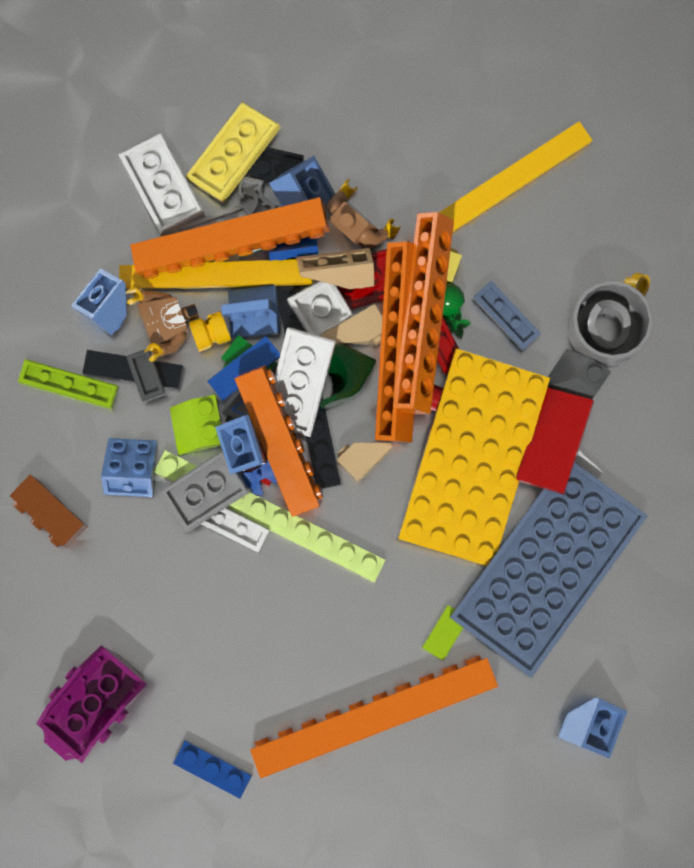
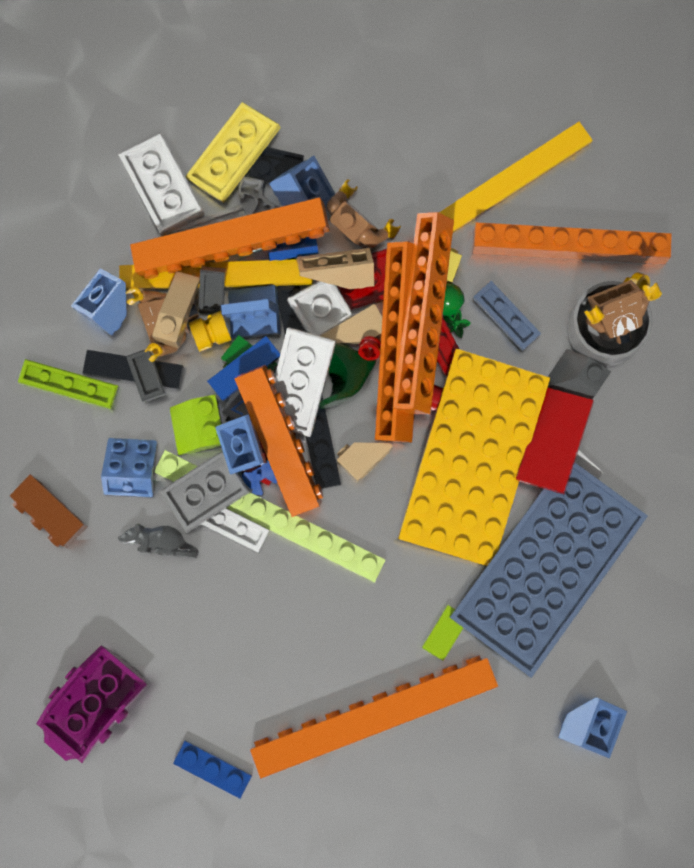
none -> dark grey animal [118,524,199,558]
none -> tan slope [152,271,200,348]
none -> dark grey tile [198,266,226,314]
none -> red bush [358,336,381,361]
none -> orange brick [472,222,672,264]
none -> medium nougat torso [584,280,662,344]

